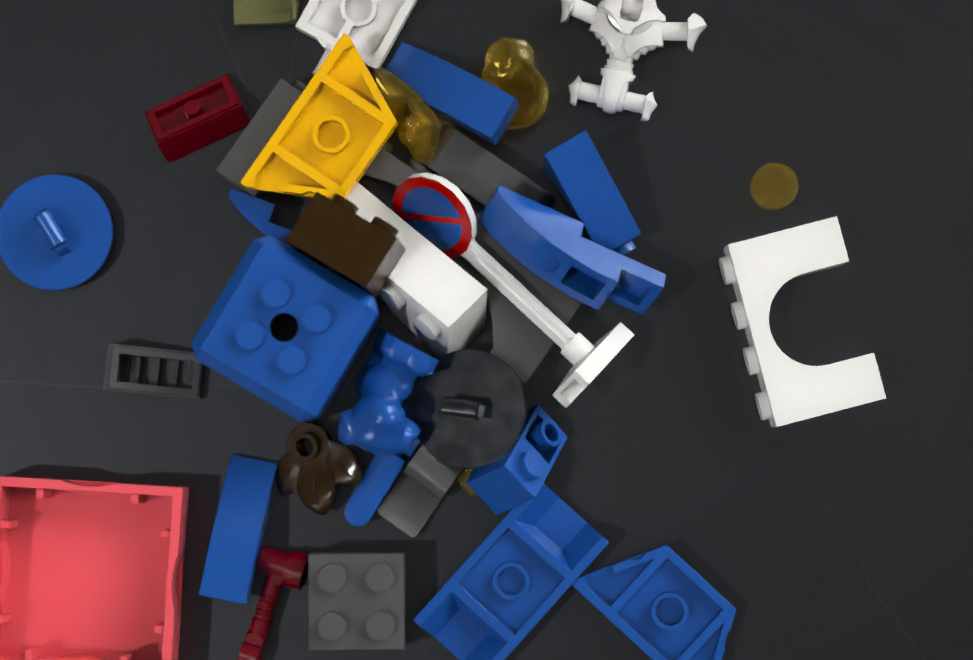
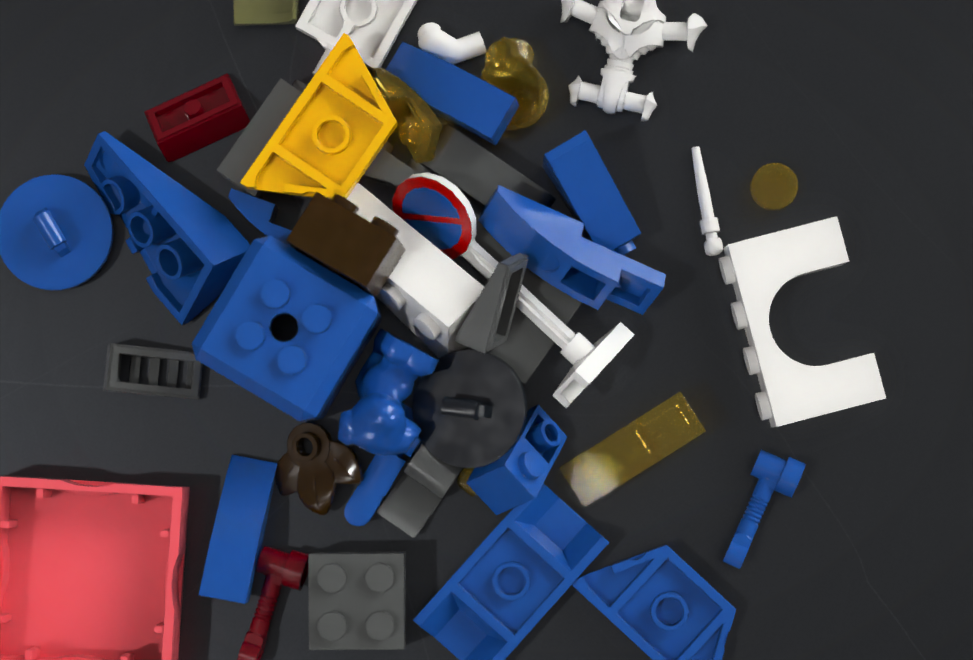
none -> blue wedge [84,131,250,325]
none -> white arm [417,22,487,65]
none -> dark grey slope [455,252,528,354]
none -> clear yellow slope [559,391,706,507]
none -> white piece [691,146,723,256]
none -> blue brick [723,449,806,569]

